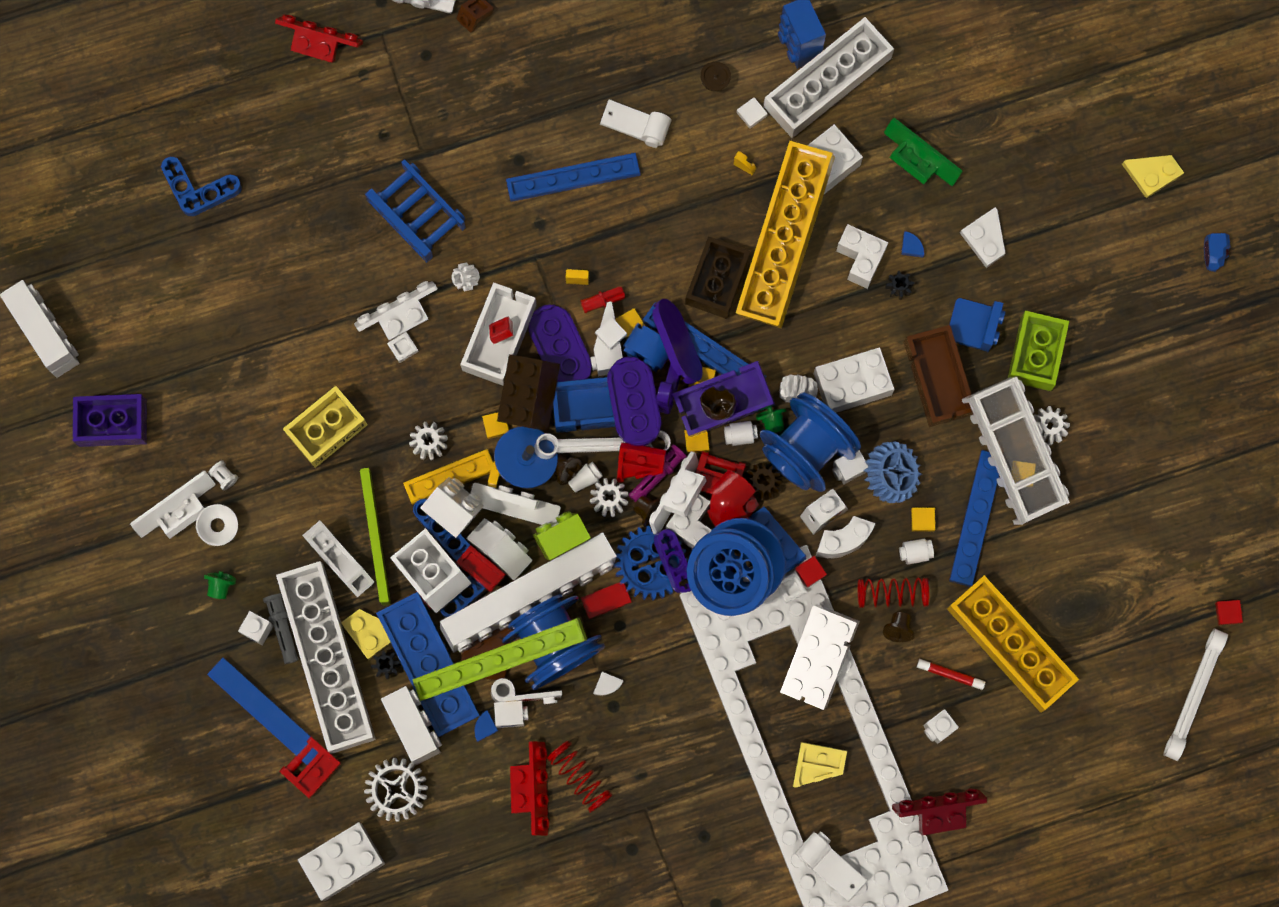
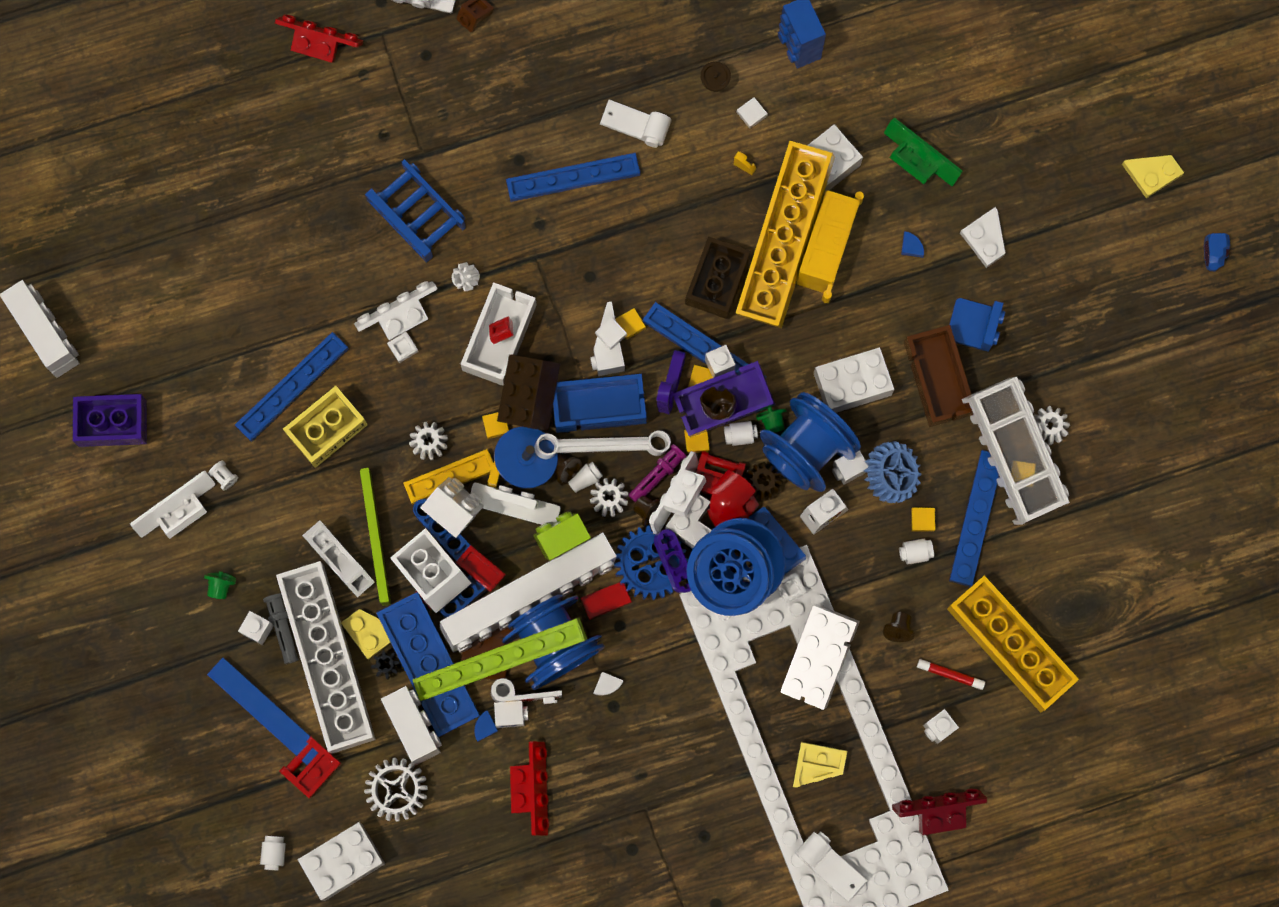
blue beam [161,157,242,216] -> none
white piece [196,504,238,546] -> none
white brick [466,518,532,580] -> none
dark purple tile [529,305,592,382] -> none
red piece [547,740,612,813] -> none
yellow tile [566,269,589,285] -> none
red axle [580,287,625,313] -> none
dark purple tile [607,357,661,446] -> none
red wing [617,442,666,482] -> none
blue brick [623,323,668,372] -> none
dark purple tile [652,299,703,384] -> none
white brick [764,17,894,138] -> none
white gear [779,375,818,402] -> none
red tile [795,556,827,588] -> none
white brick [816,516,875,558] -> none
white brick [836,224,888,289] -> none
red piece [858,577,929,608] -> none
black gear [885,270,914,300] -> none
lime brick [1007,311,1069,391] -> none
white piece [1163,628,1228,761] -> none
red tile [1215,600,1243,625] -> none
none -> blue tile [235,332,349,442]
none -> white brick [260,836,286,870]
none -> white brick [705,345,735,378]
none -> yellow container [797,190,864,303]

